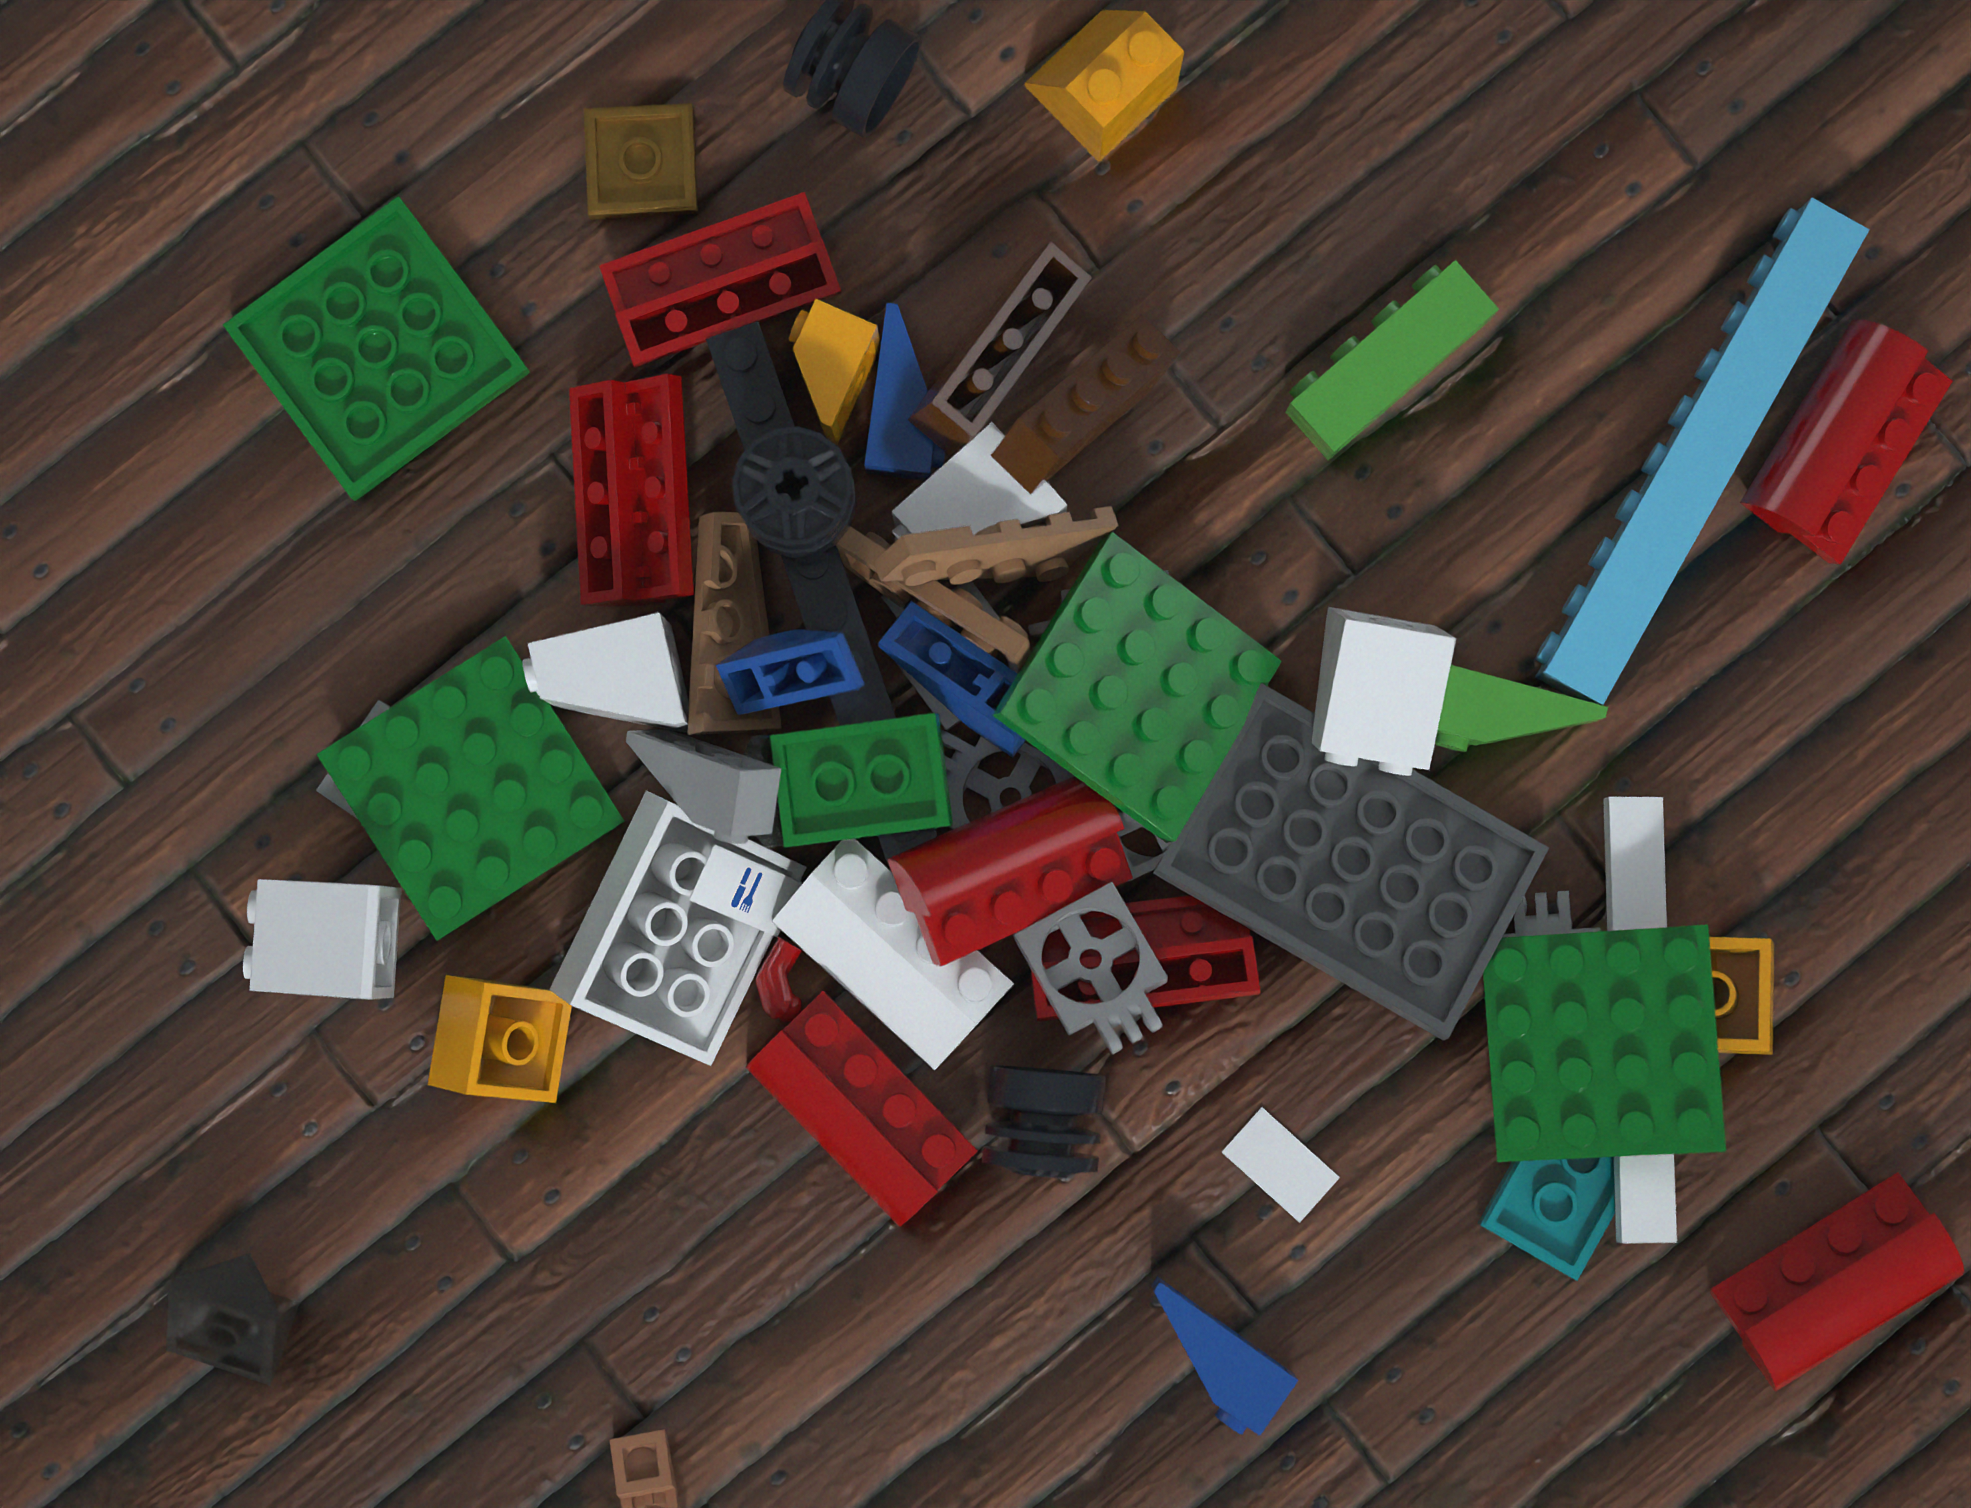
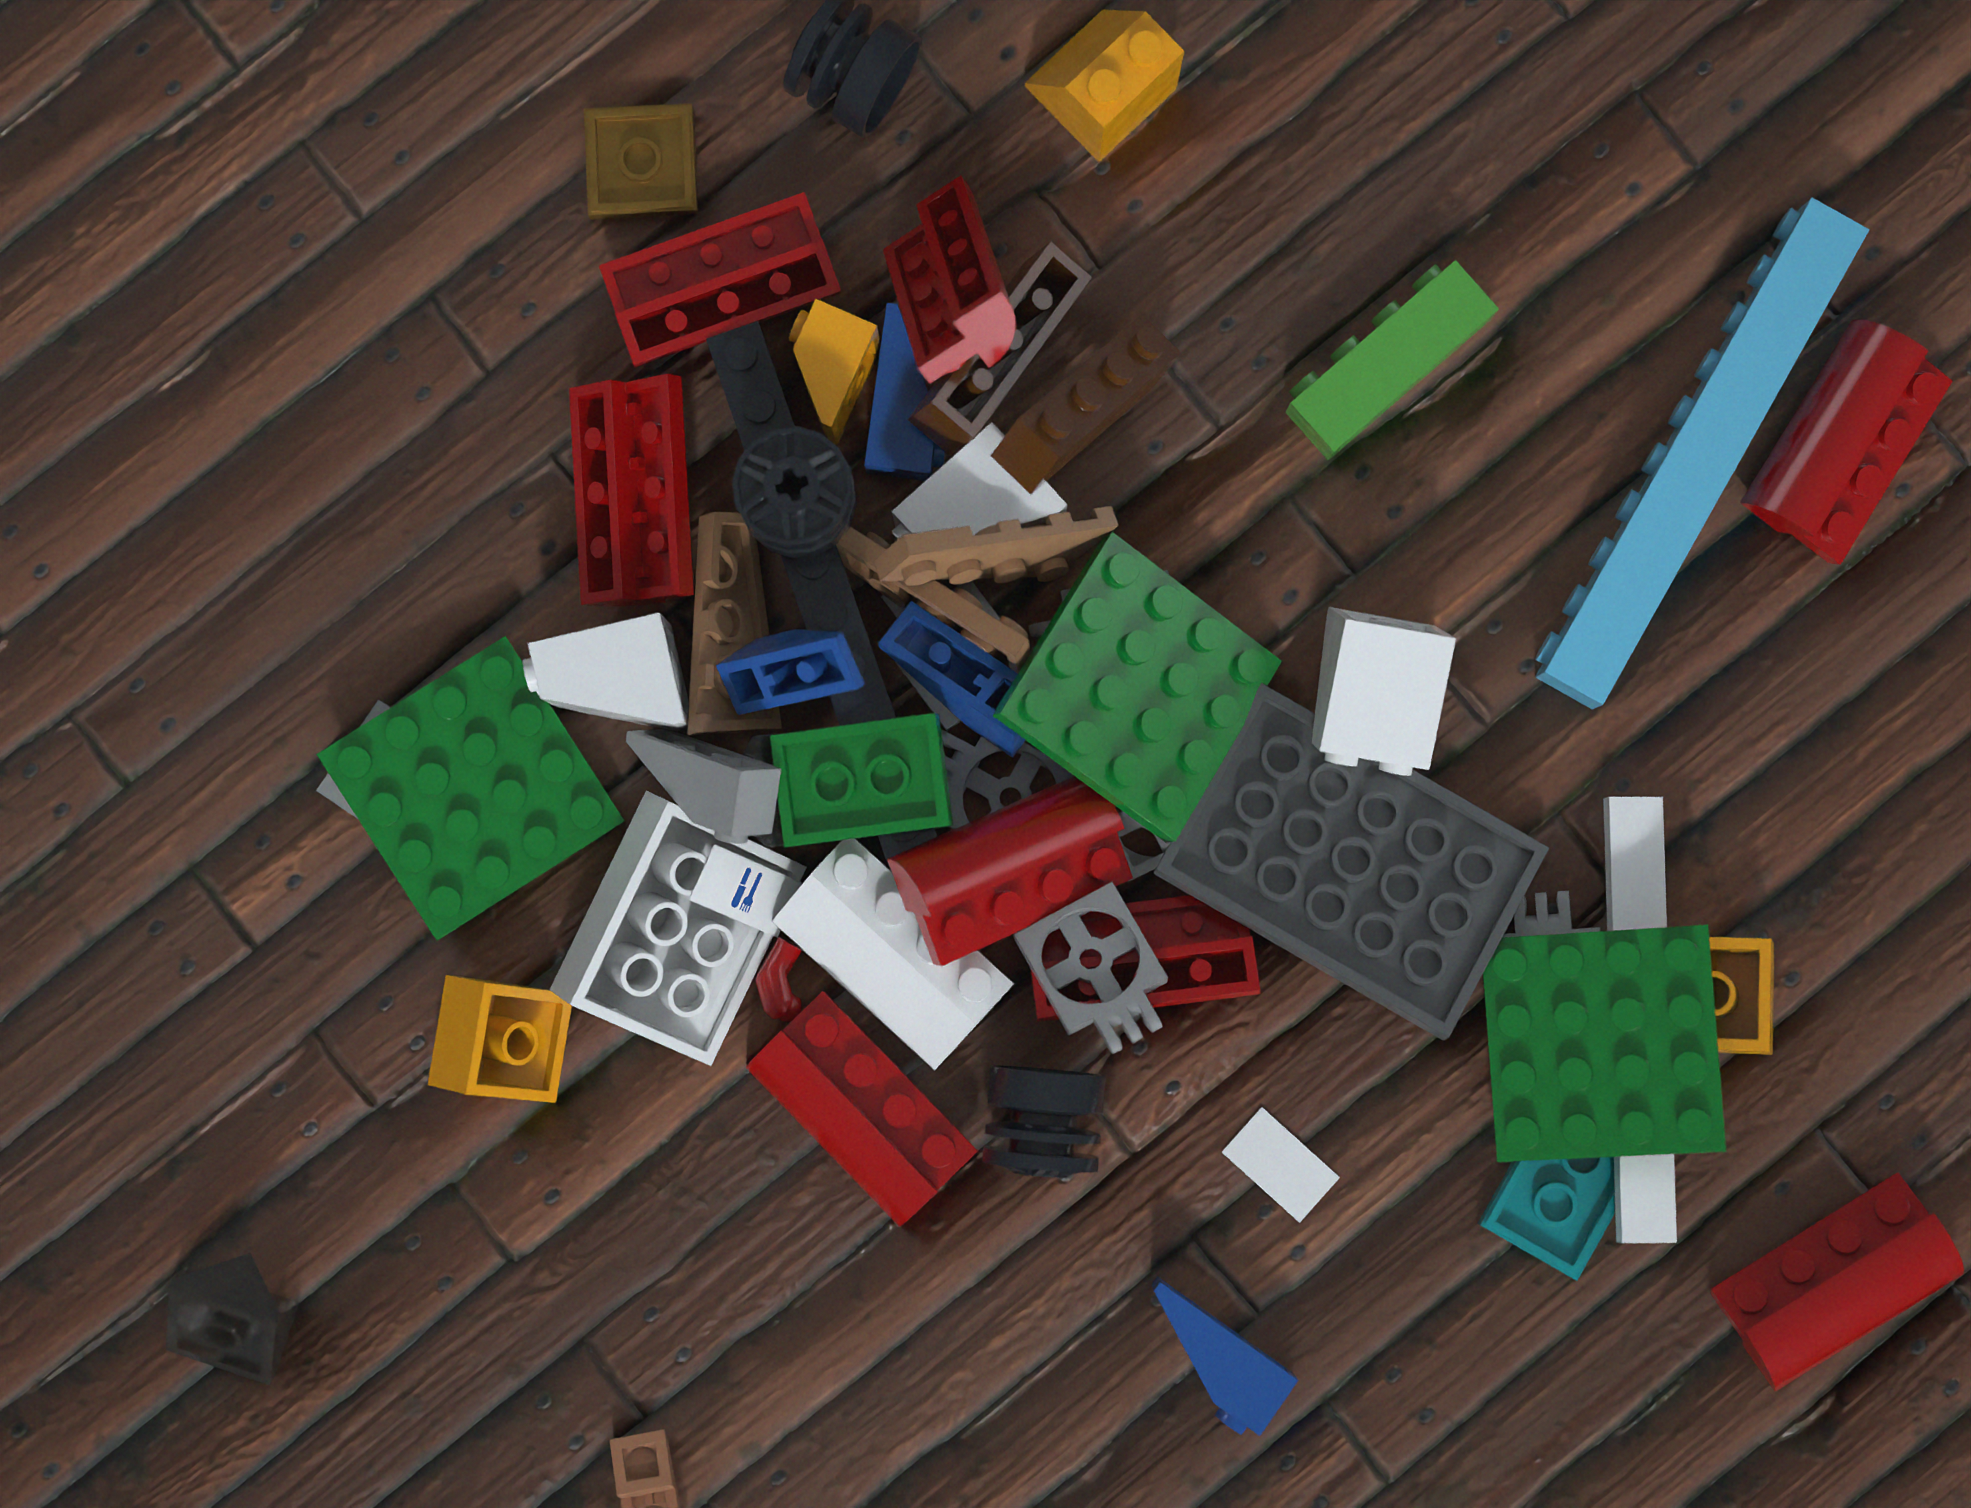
green plate [223,196,530,501] -> none
white slope [243,879,402,999] -> none
bright green slope [1435,665,1608,752] -> none
none -> red brick [883,175,1016,383]

